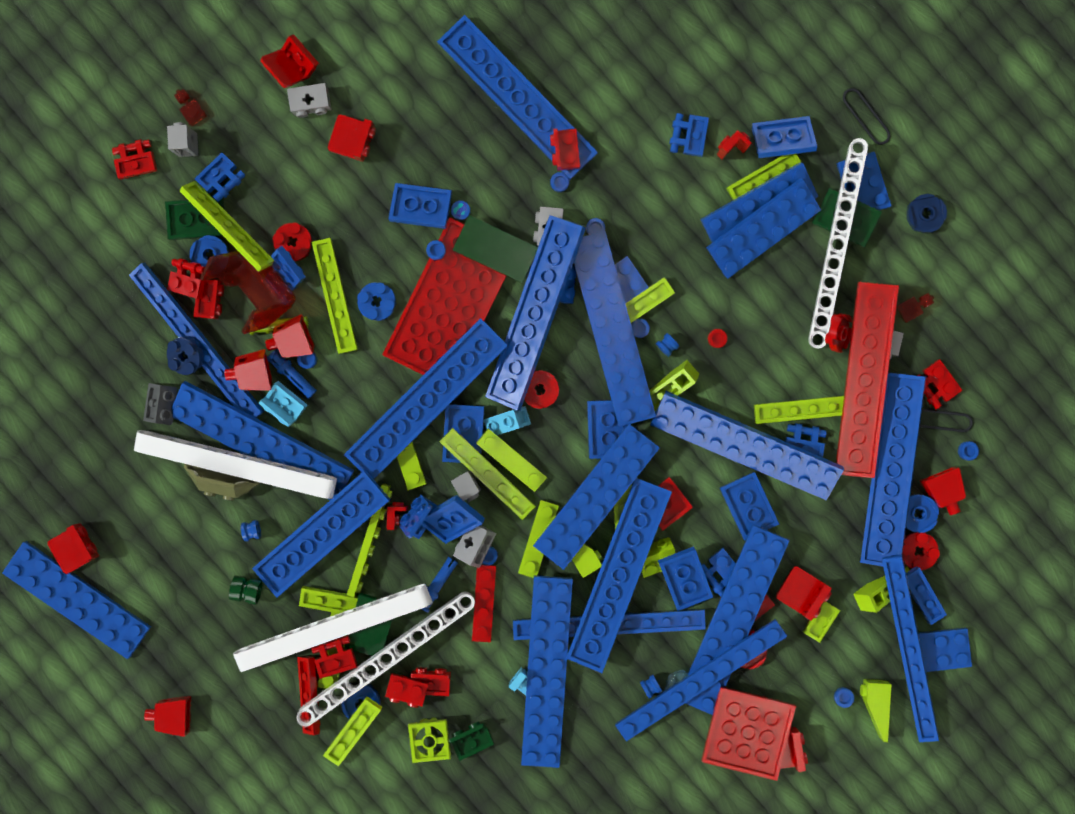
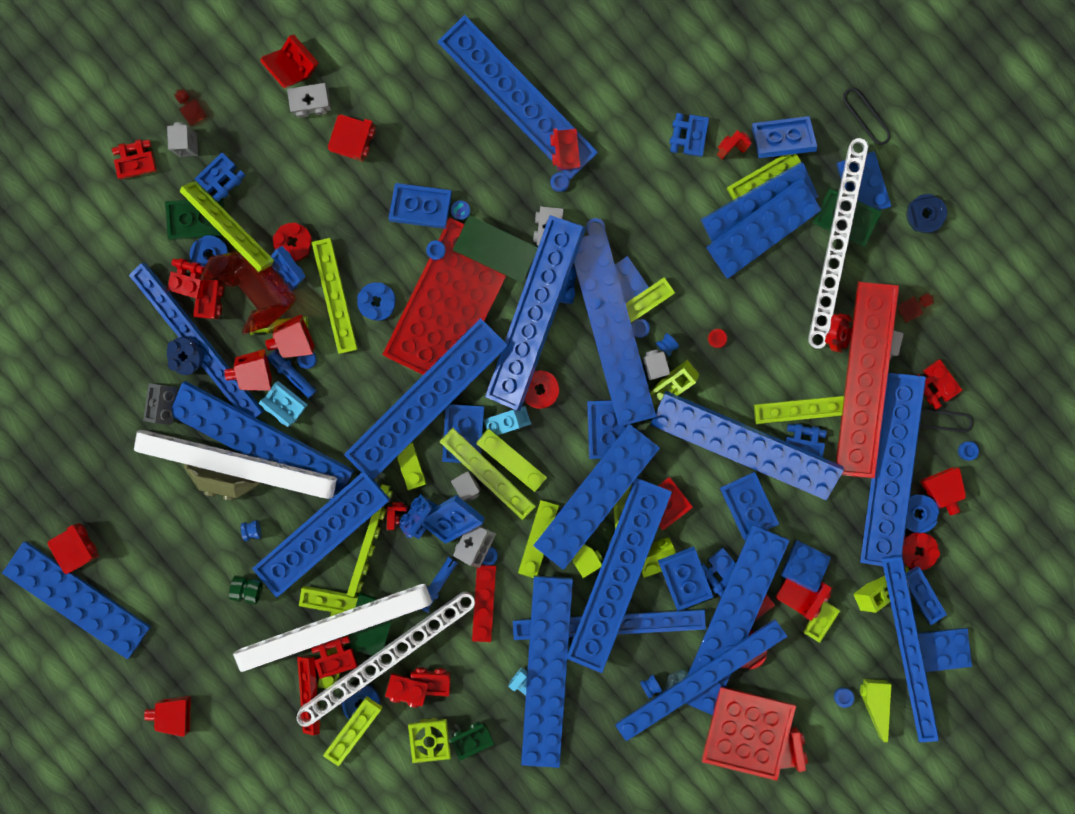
none -> light grey brick [642,349,670,380]
none -> blue plate [781,540,831,593]

